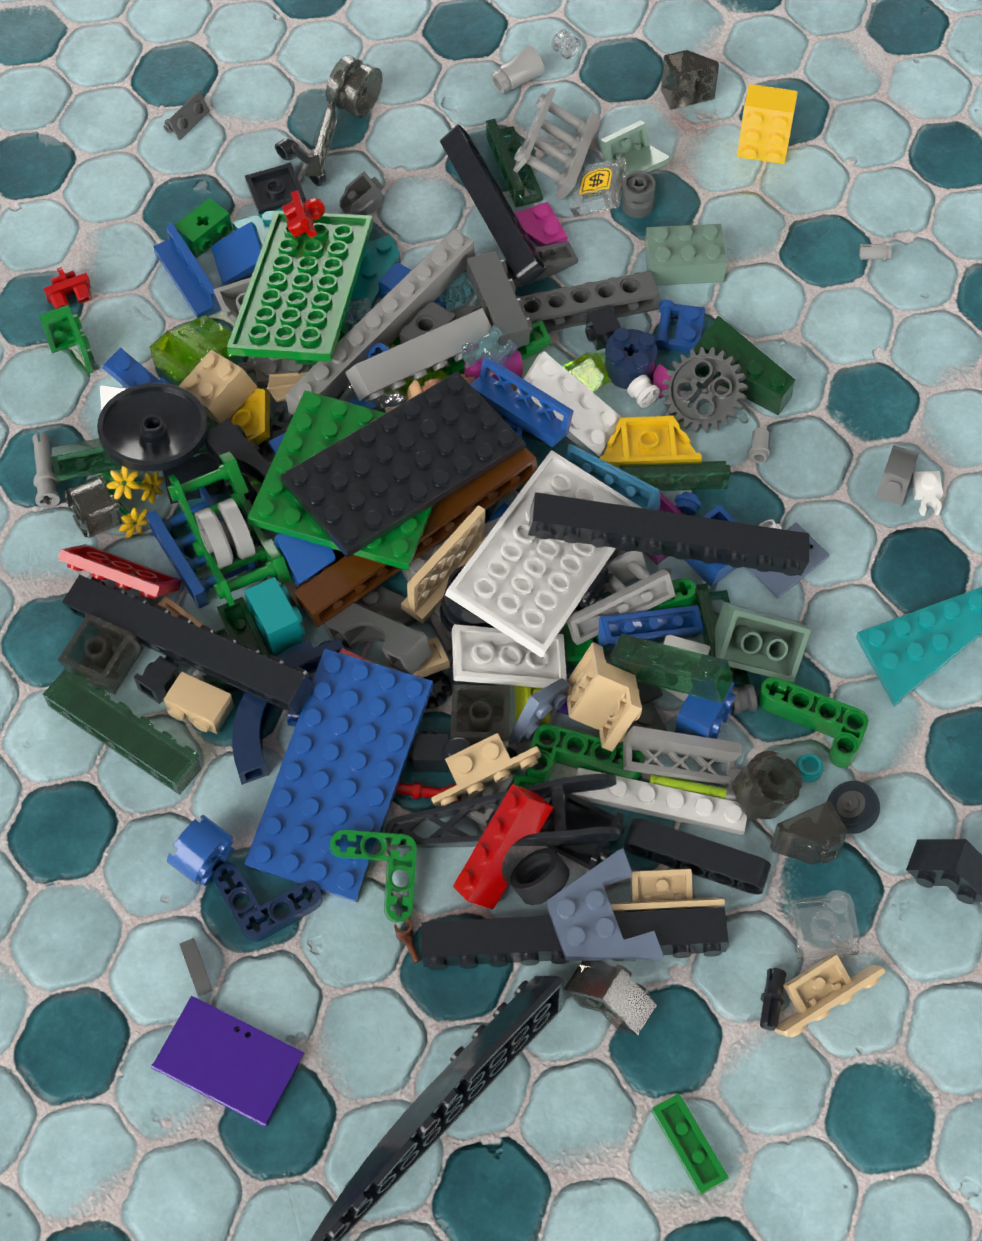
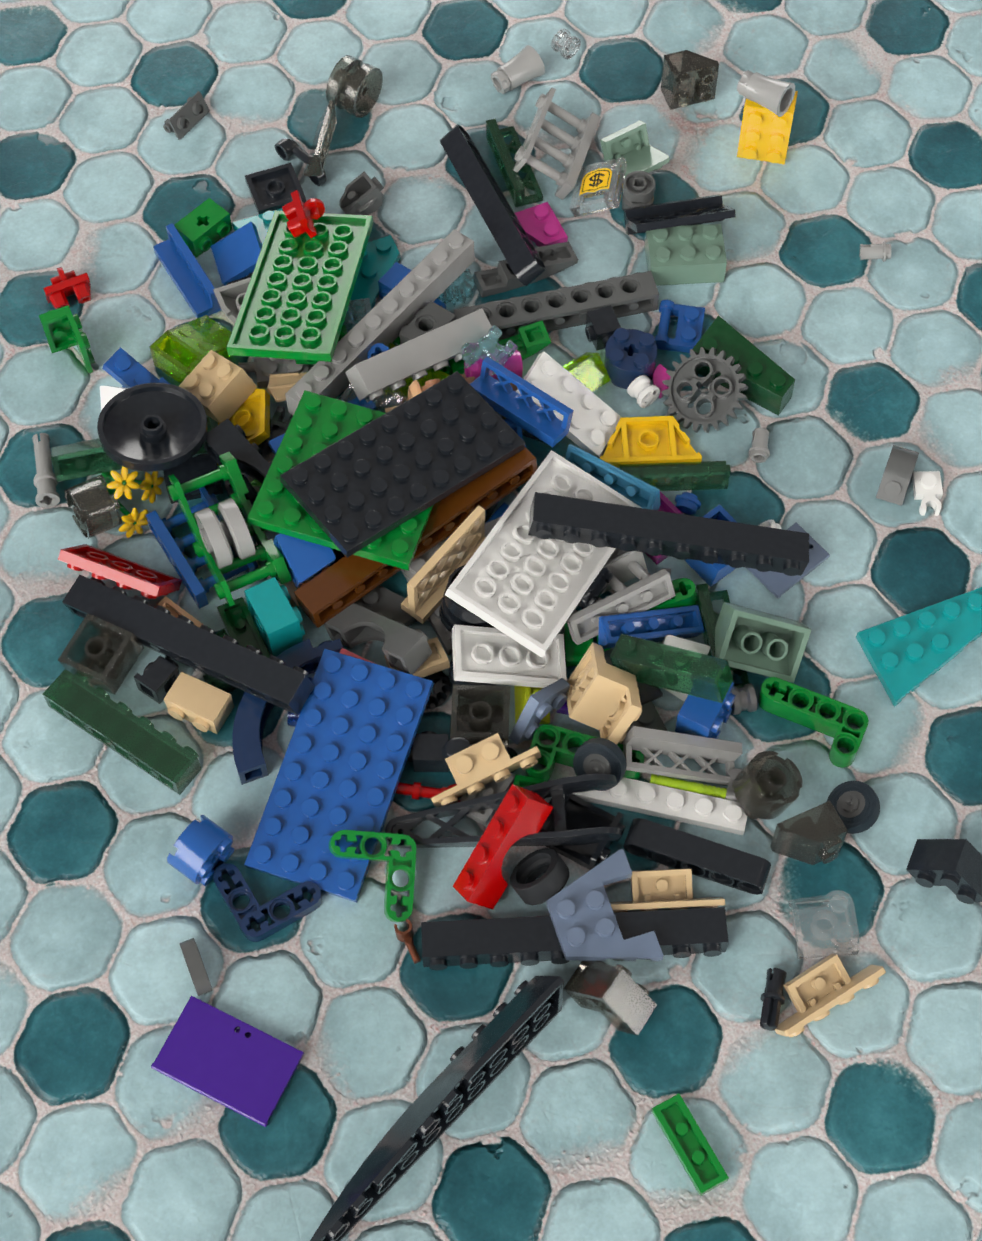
dark grey brick [467,251,533,352] -> none
teal plate [794,754,824,782] -> none
none -> black wheel [573,738,626,791]
none -> black fence [623,194,736,235]
none -> light grey plant [737,70,795,117]

